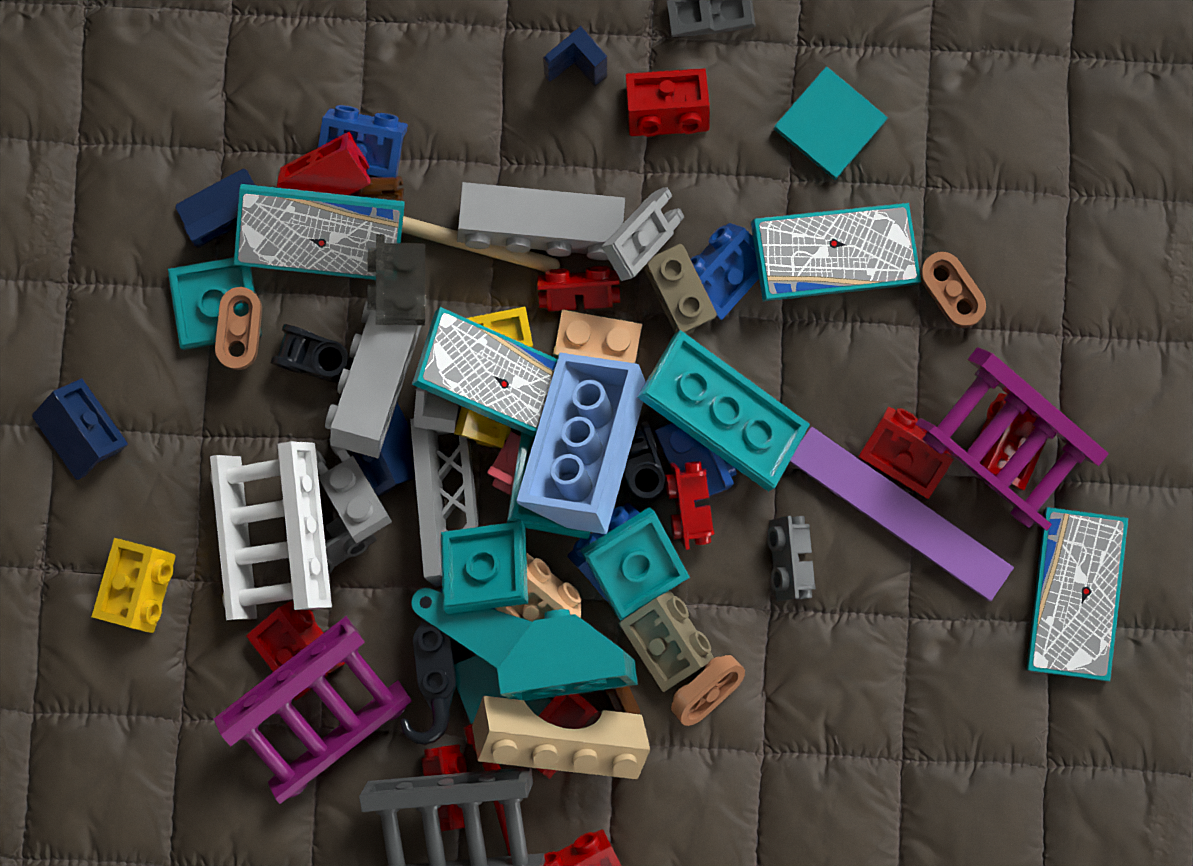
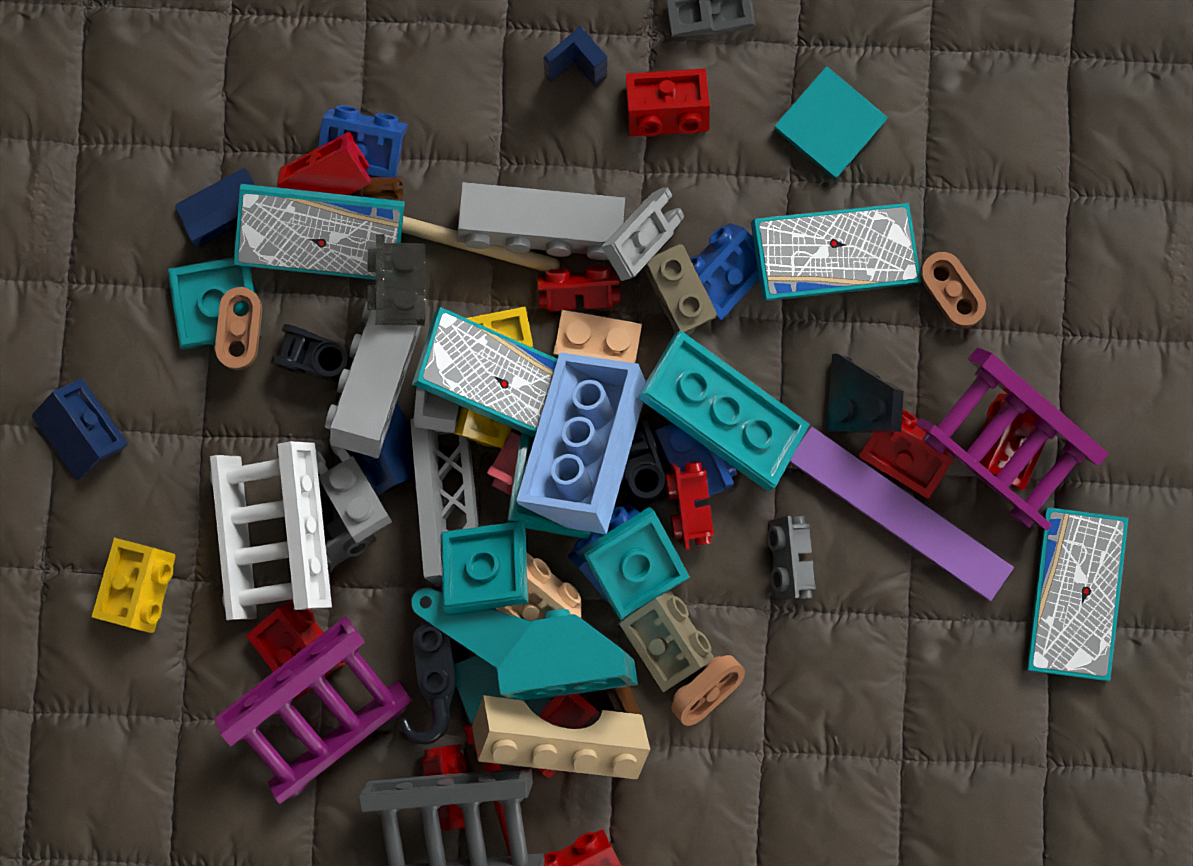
none -> black wing [826,353,904,433]

